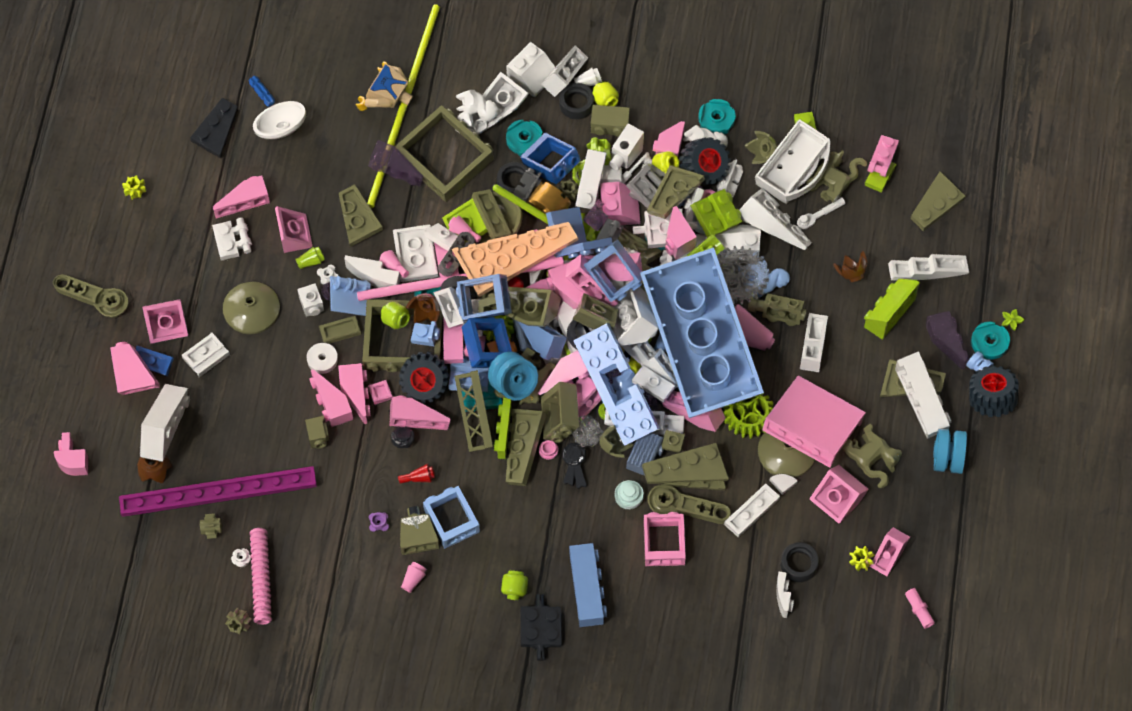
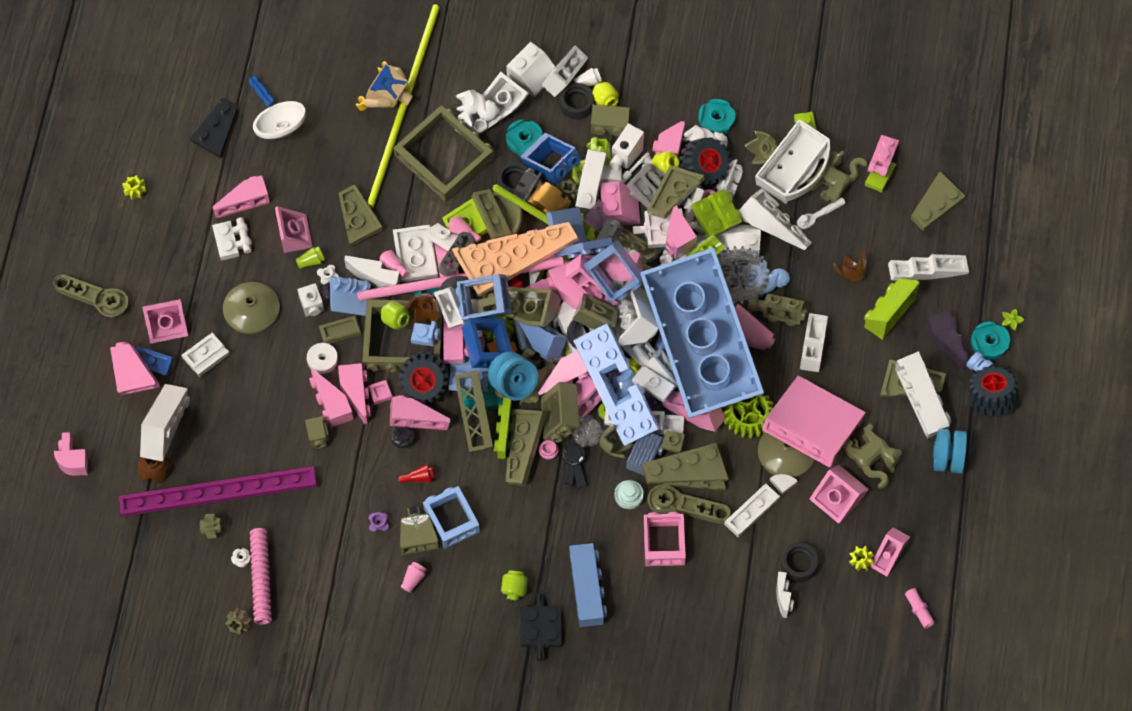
clear purple slope [368,140,423,186] -> none

